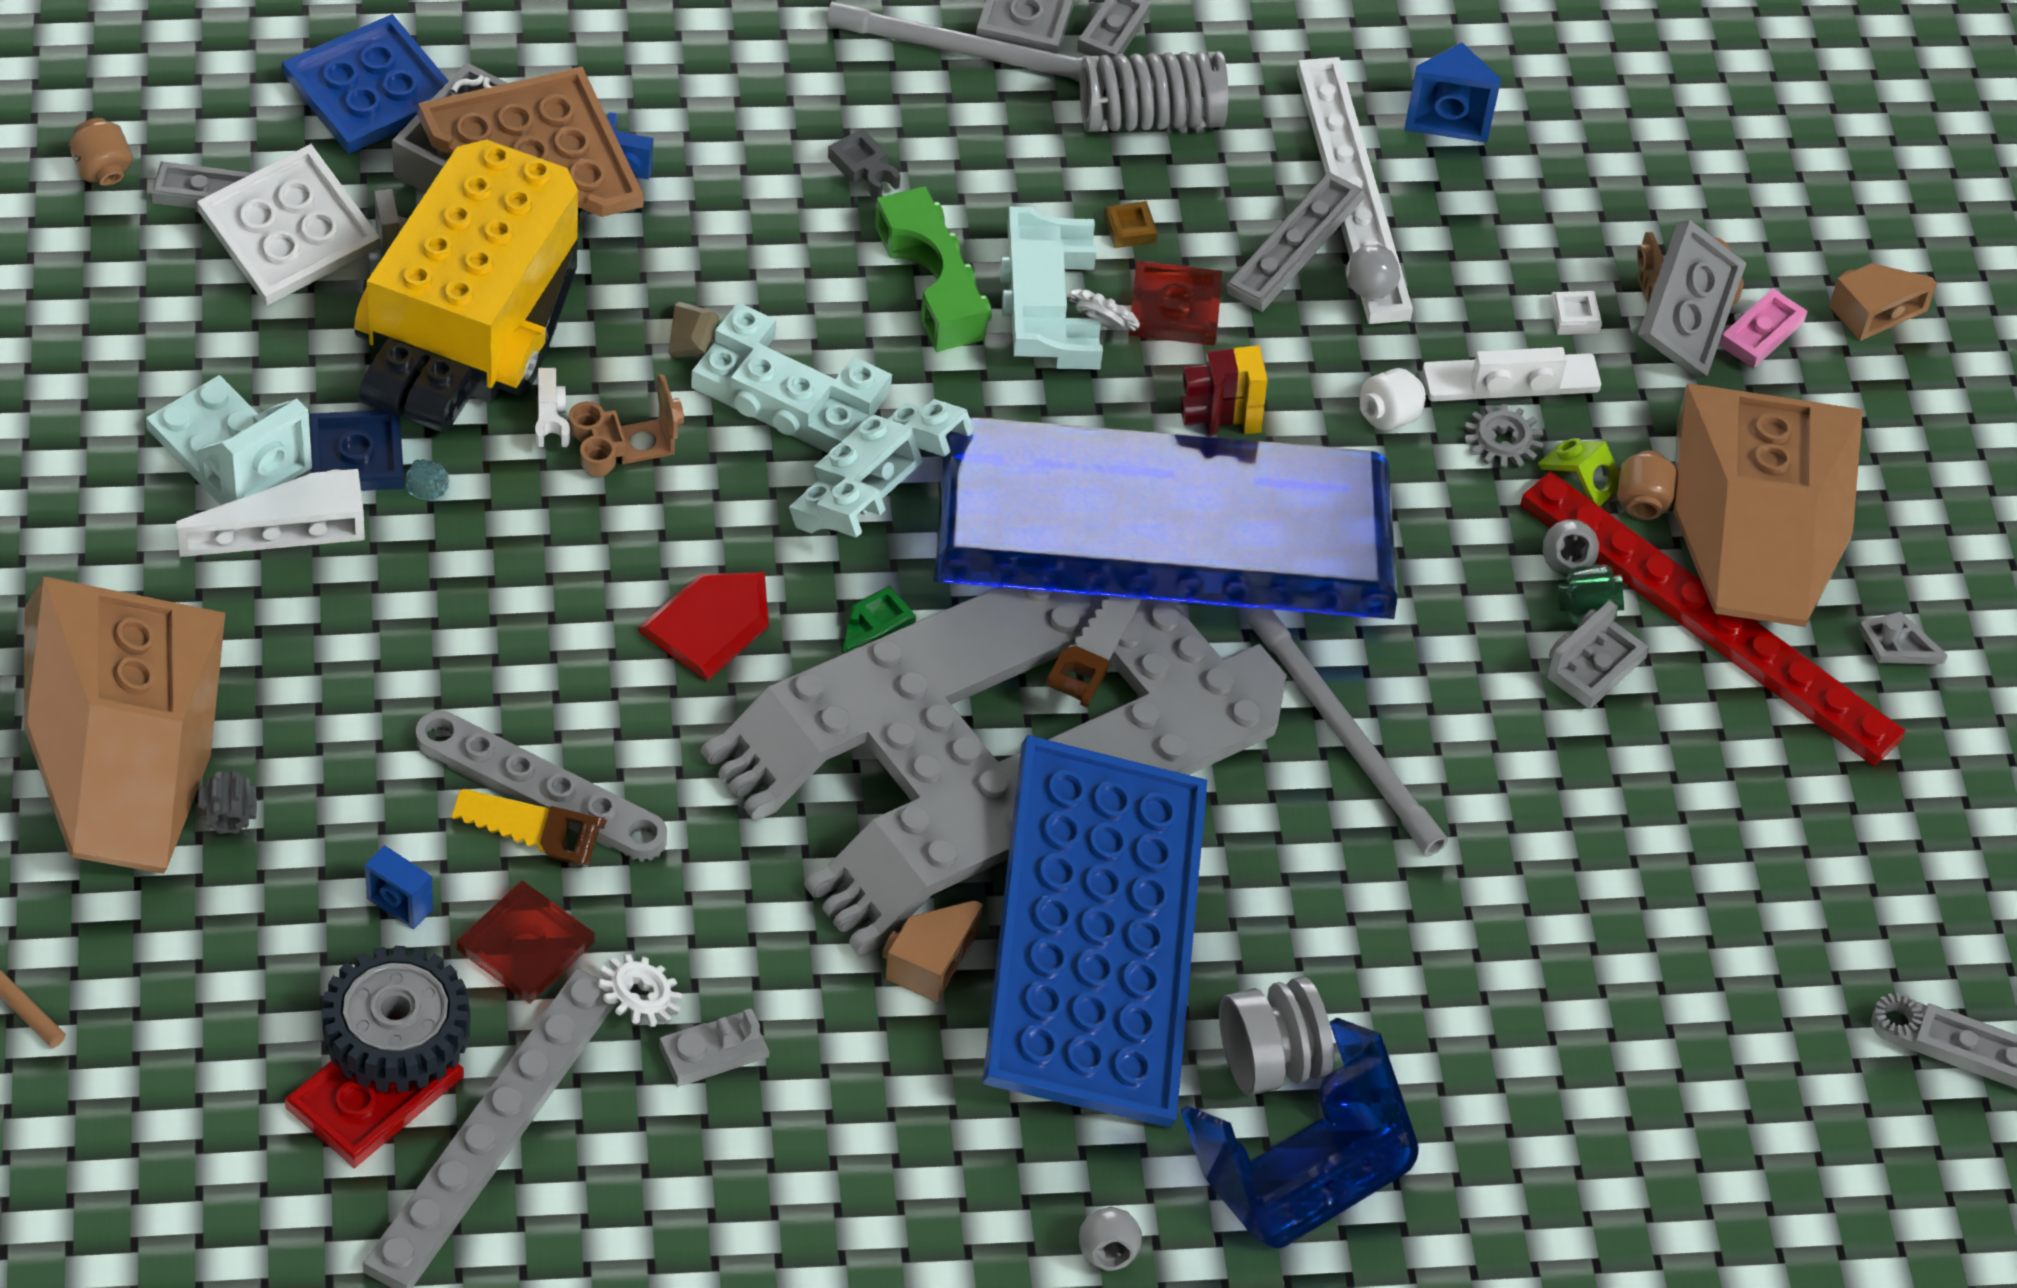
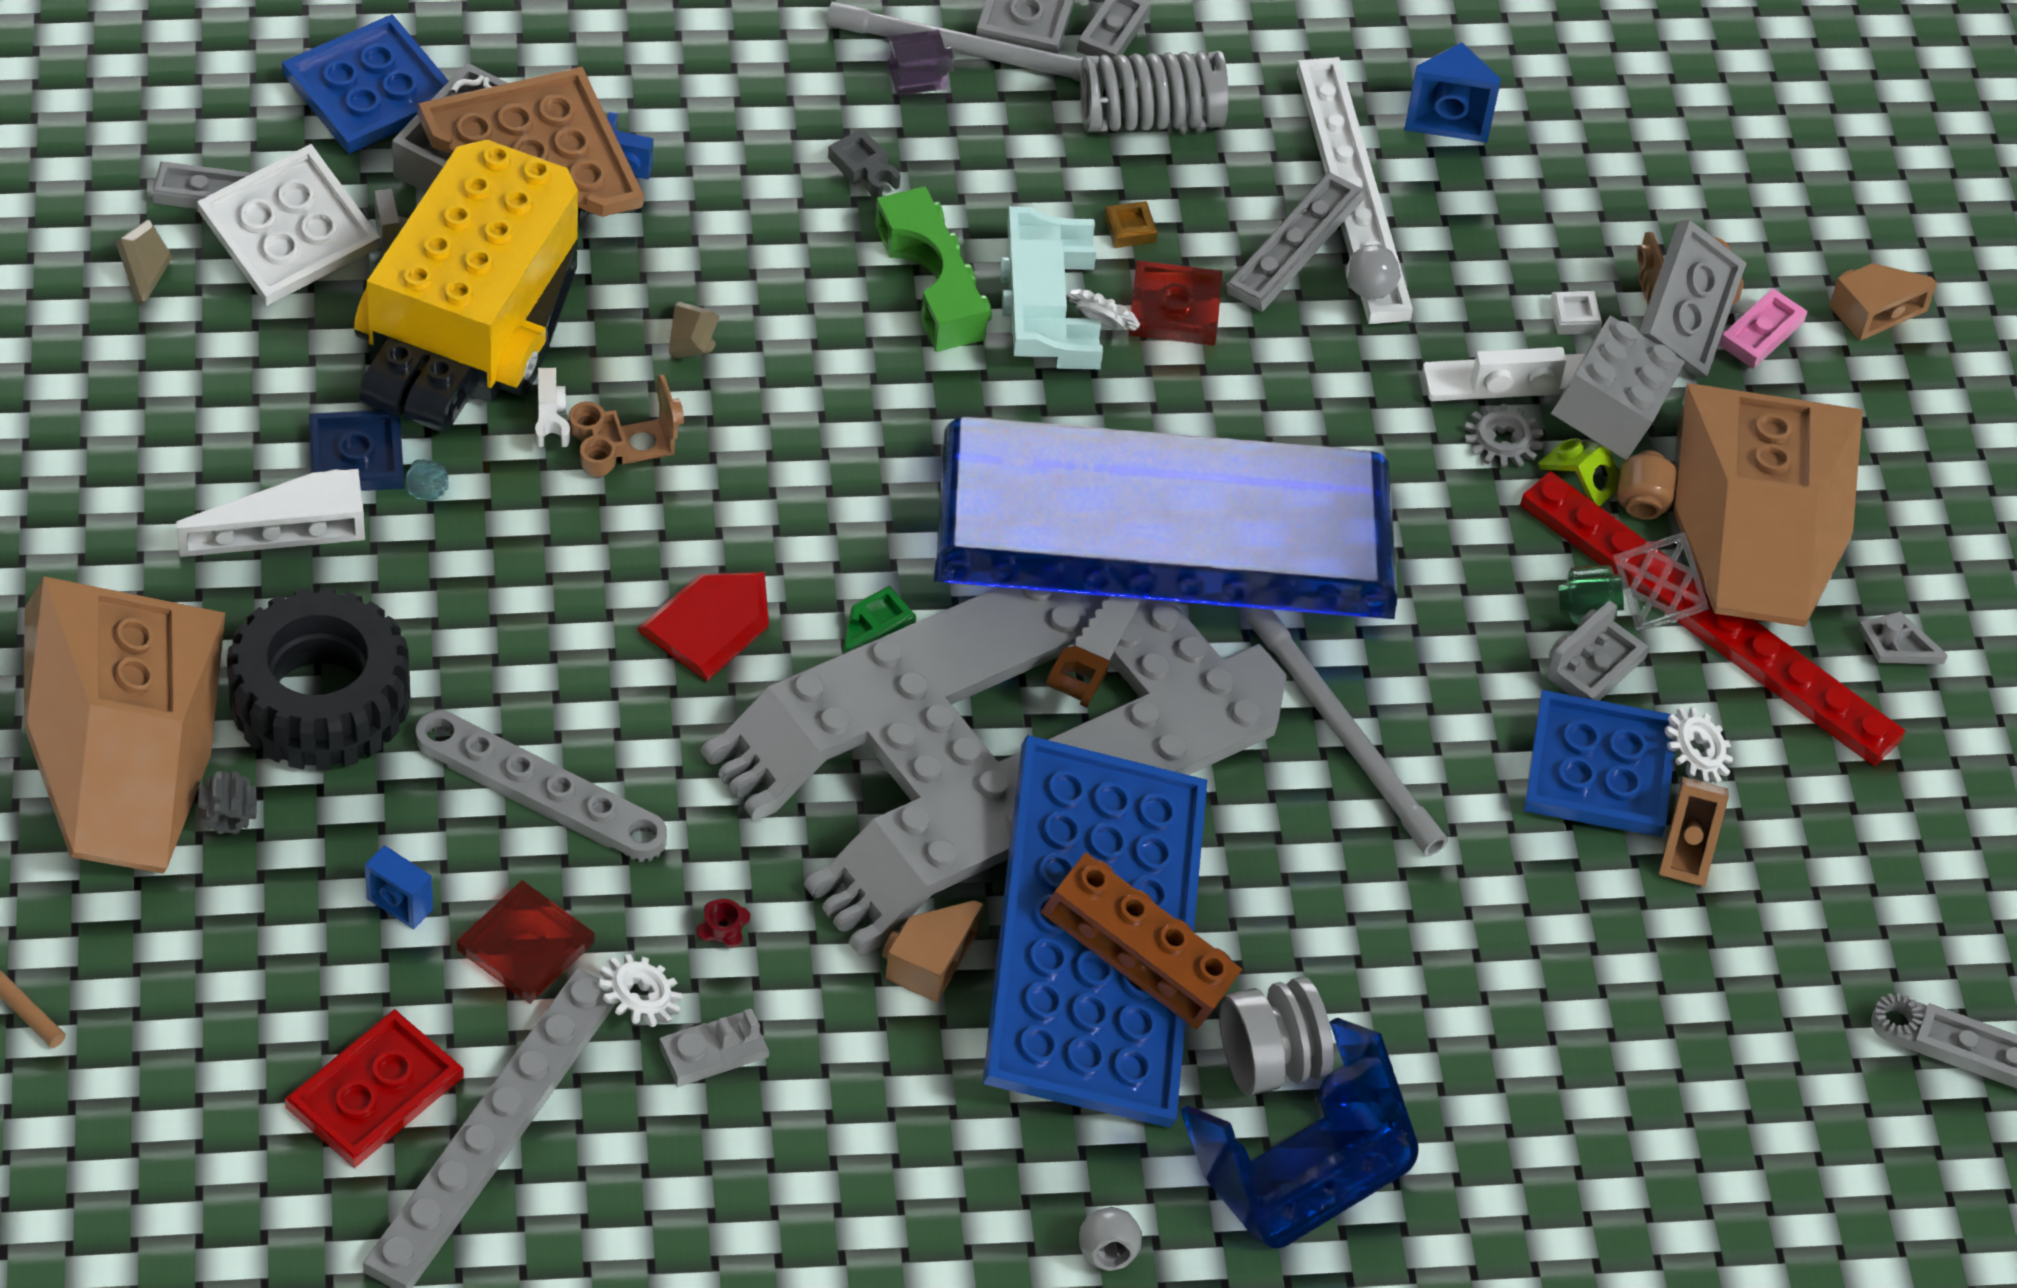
medium nougat head [68,118,133,186] -> none
light aqua bracket [146,375,312,505] -> none
wheel [322,946,471,1092] -> none
piece [451,789,607,867] -> none
light aqua bracket [691,302,892,453] -> none
light aqua bracket [789,399,974,538] -> none
dark red hips [1180,345,1268,437] -> none
white head [1359,368,1426,431] -> none
light grey piece [1542,519,1599,576] -> none
none -> dark tan piece [116,219,173,305]
none -> black tyre [227,588,411,771]
none -> dark red plate [696,899,750,948]
none -> clear purple brick [888,30,954,96]
none -> dark orange brick [1040,852,1243,1030]
none -> blue plate [1523,690,1677,837]
none -> light grey brick [1551,315,1685,460]
none -> clear window [1613,532,1710,633]
none -> medium nougat slope [1659,776,1729,887]
none -> white gear [1665,707,1733,784]

